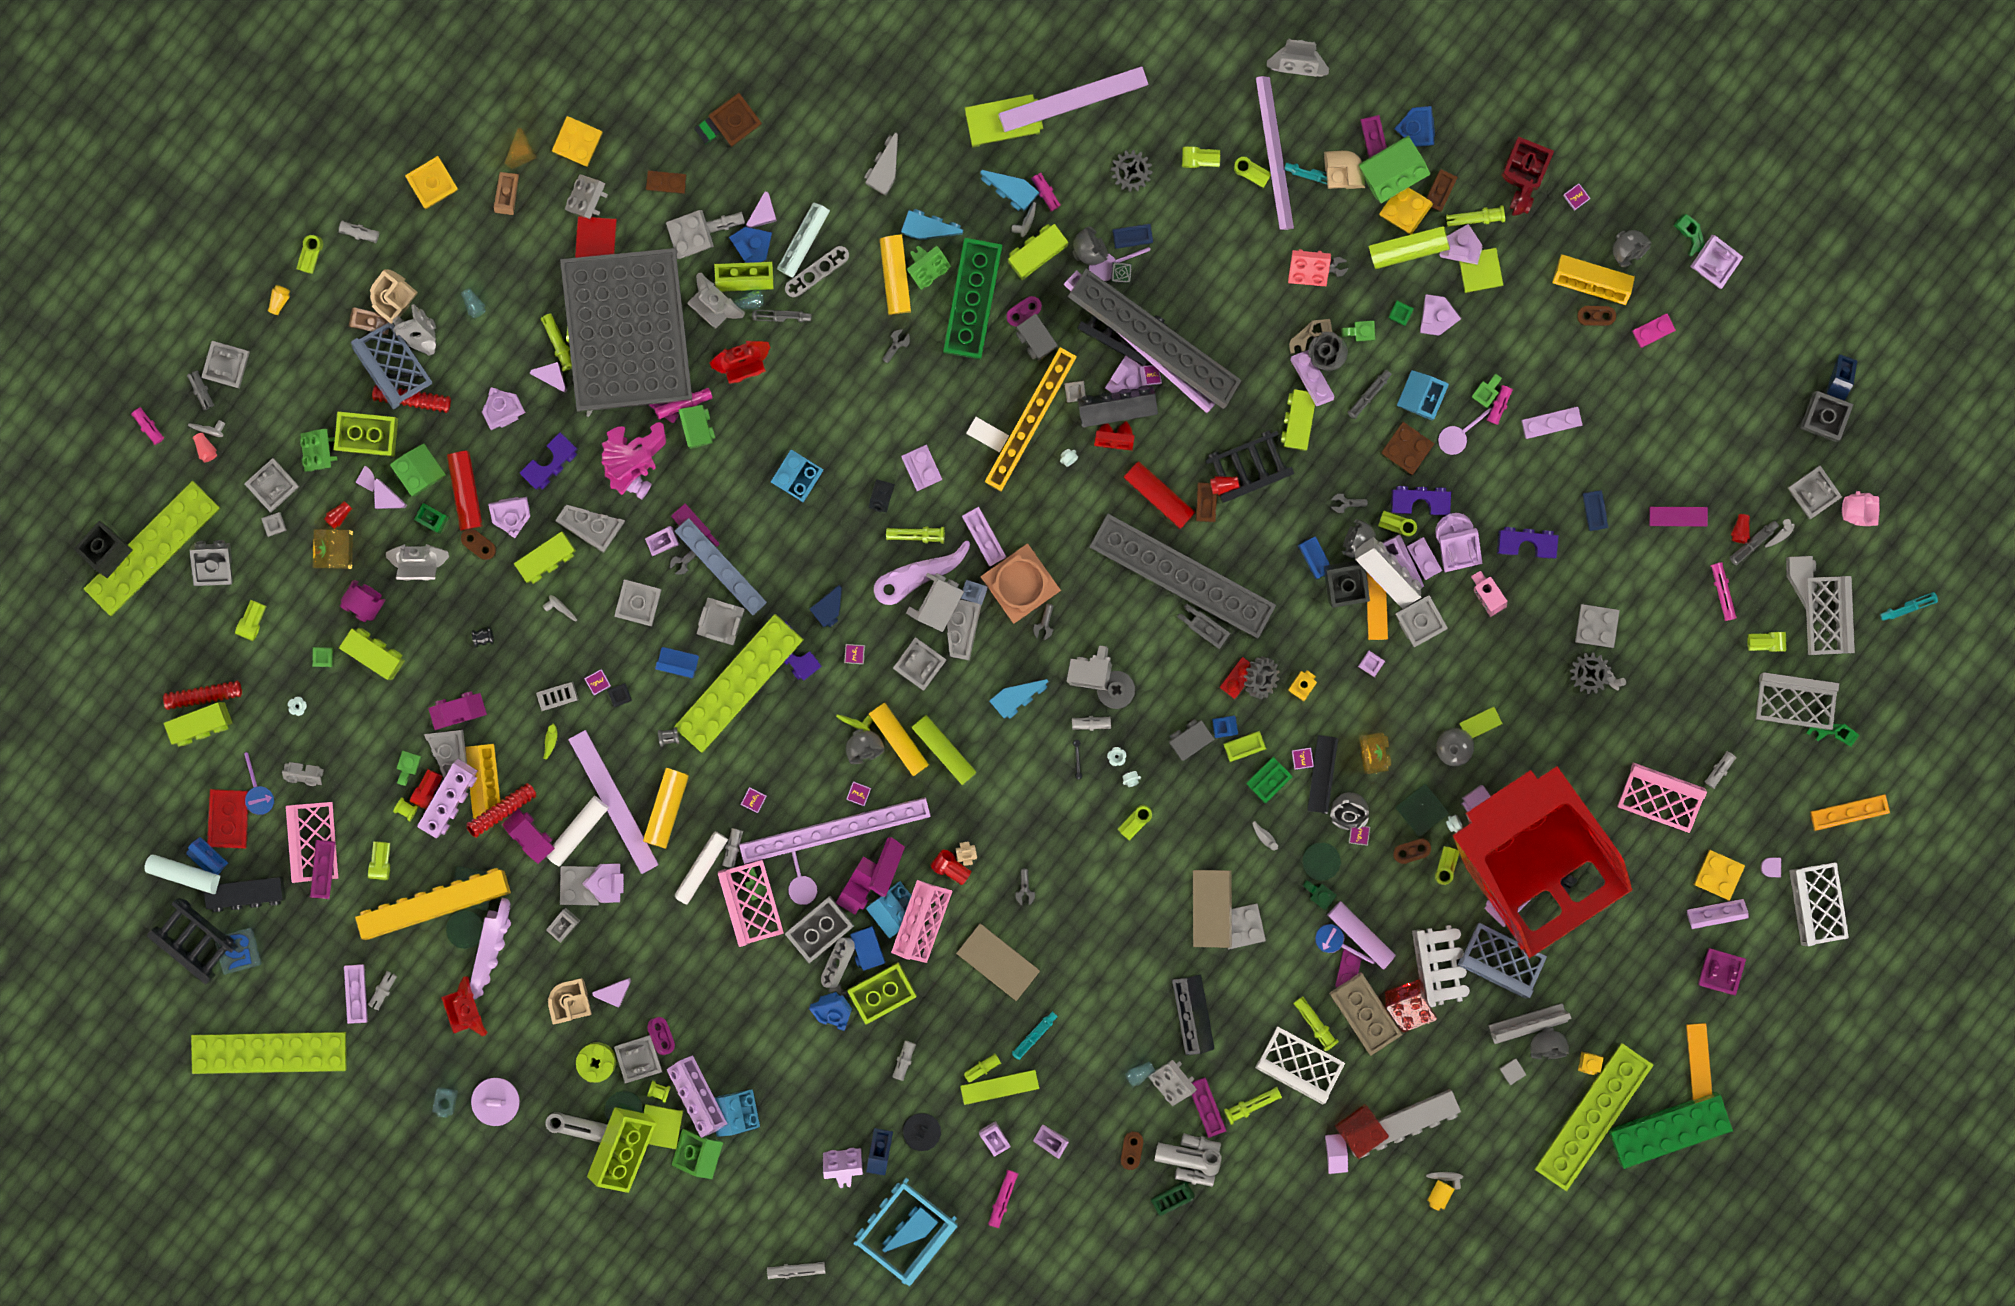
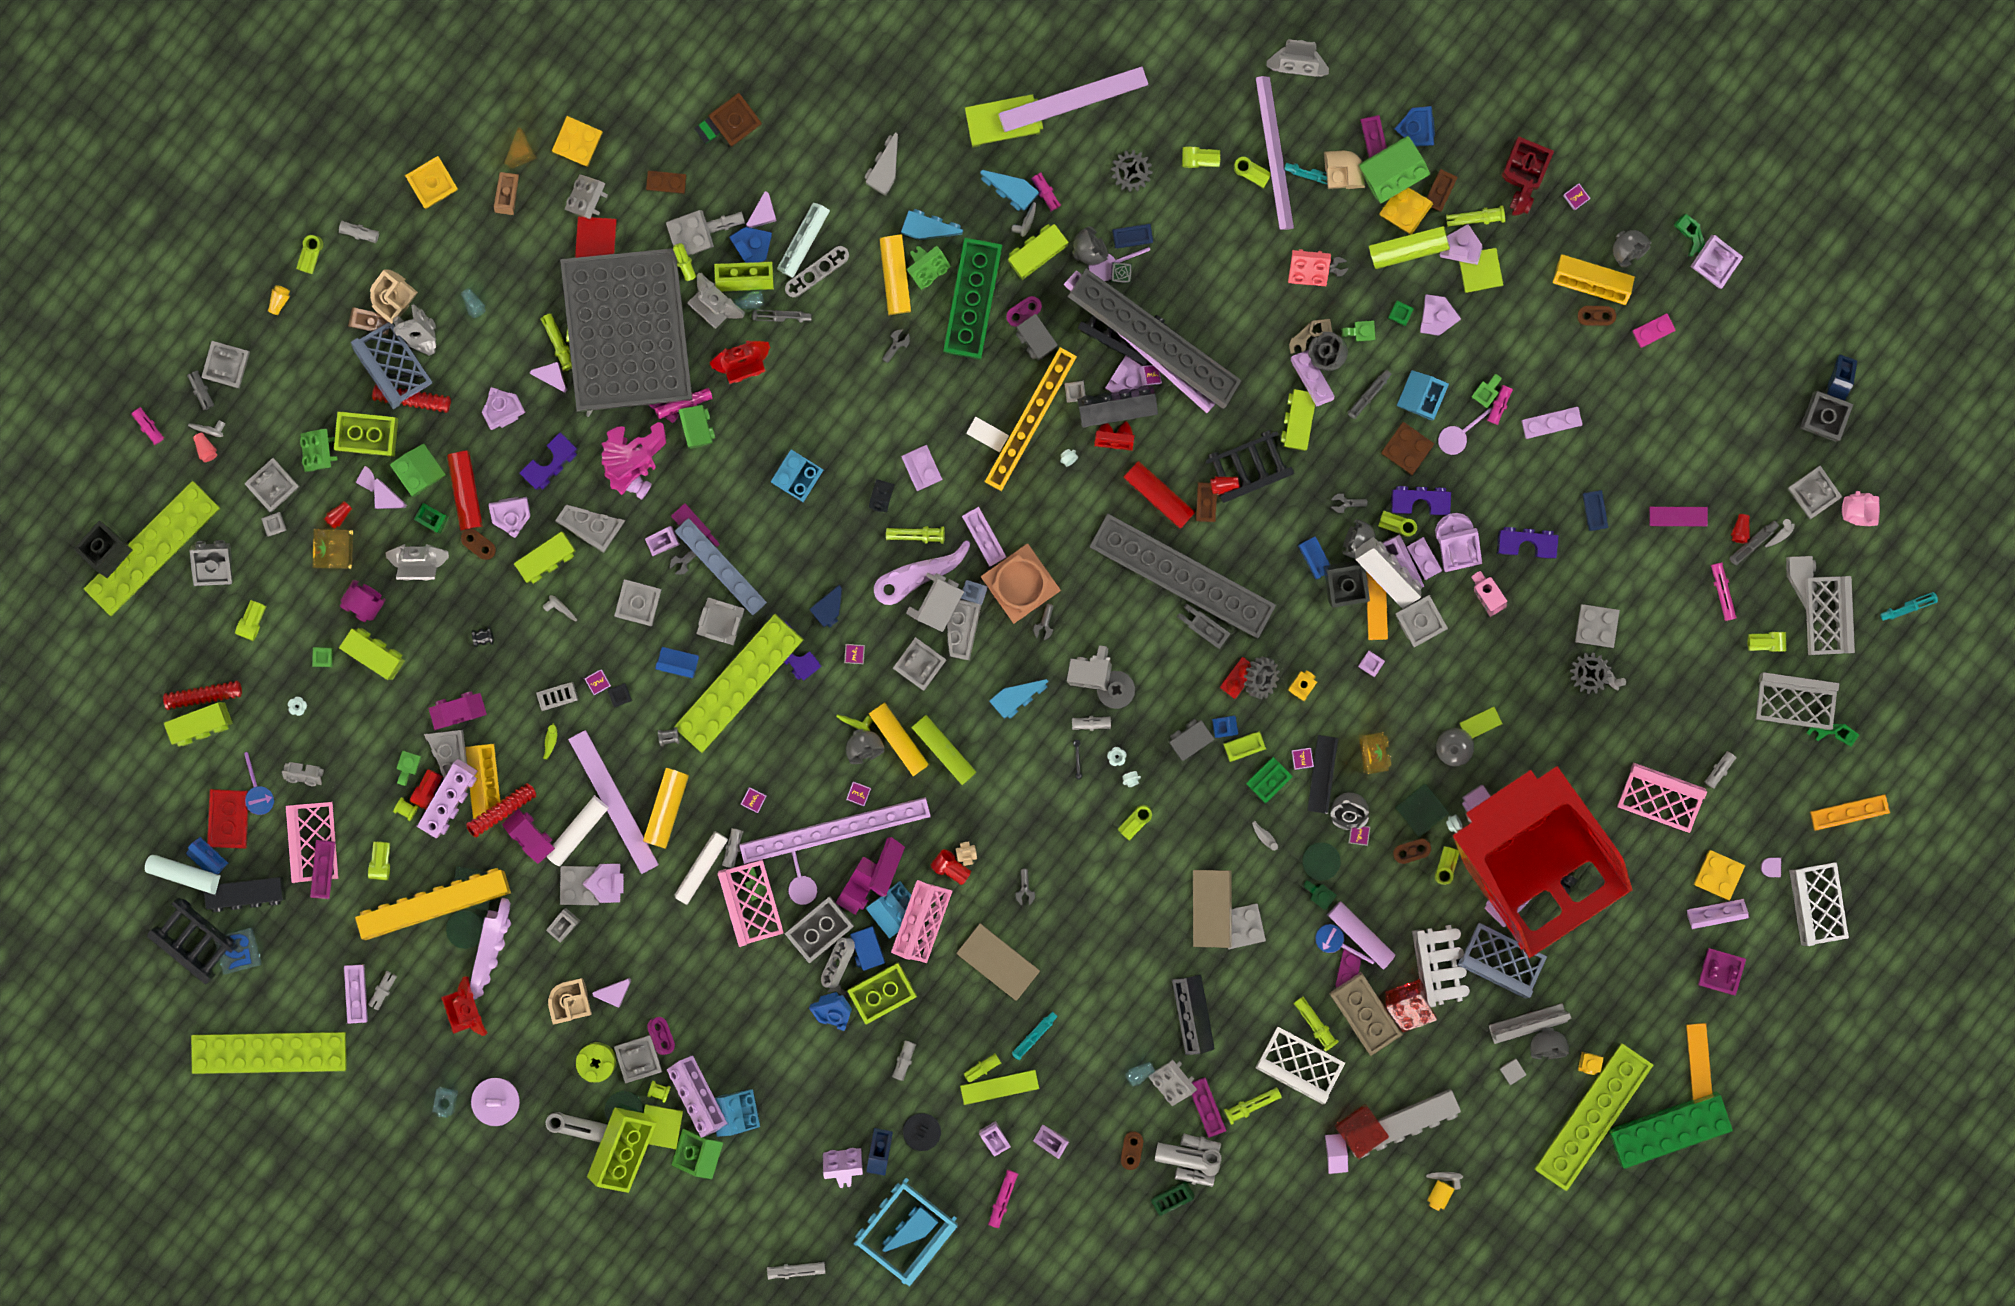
none -> lime axle [673,243,696,281]

